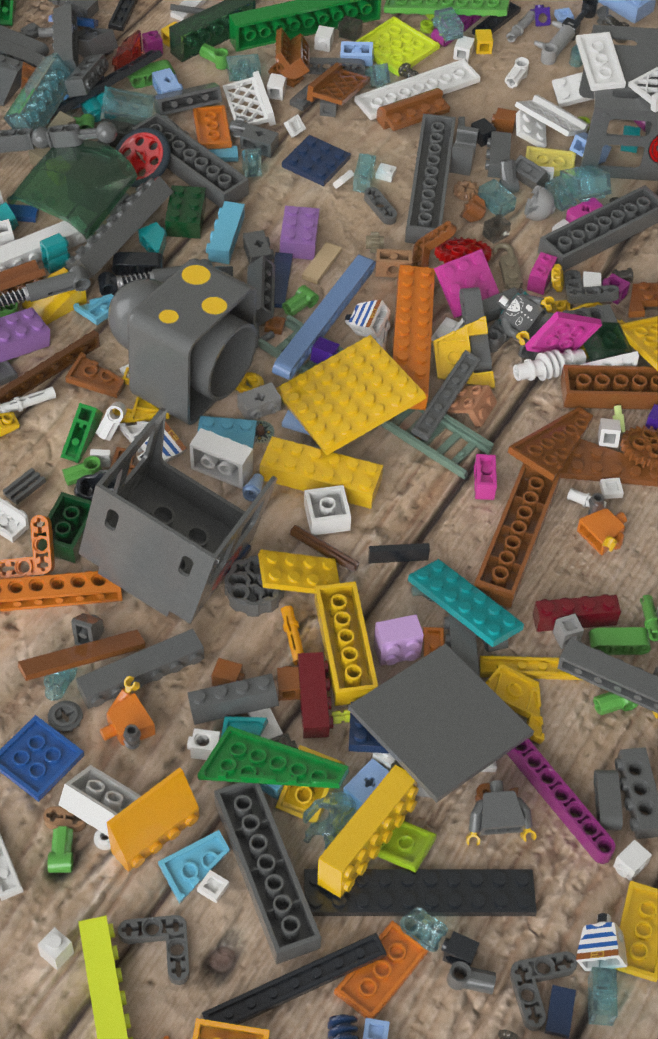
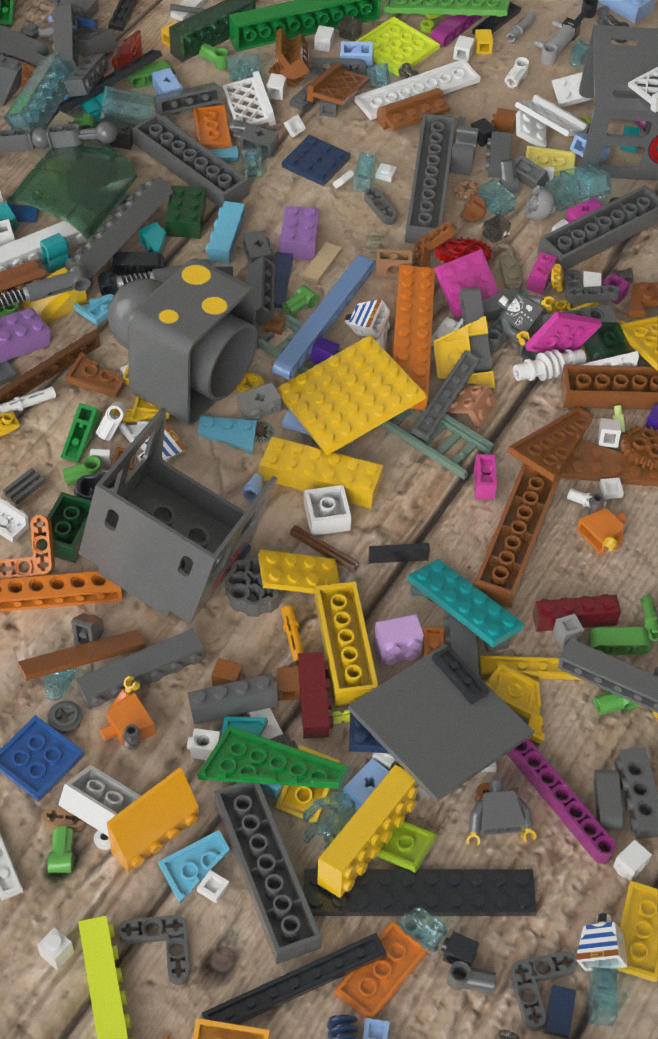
red wedge [113,128,171,187] -> none
magenta brick [142,30,163,55] -> none
white brick [190,428,253,489] -> none
clear light blue brick [432,7,464,42] -> none
dark purple bracket [530,5,551,27] -> none
light blue plate [554,8,574,23] -> none
white tile [575,32,626,91] -> none
none -> black tile [432,646,490,705]

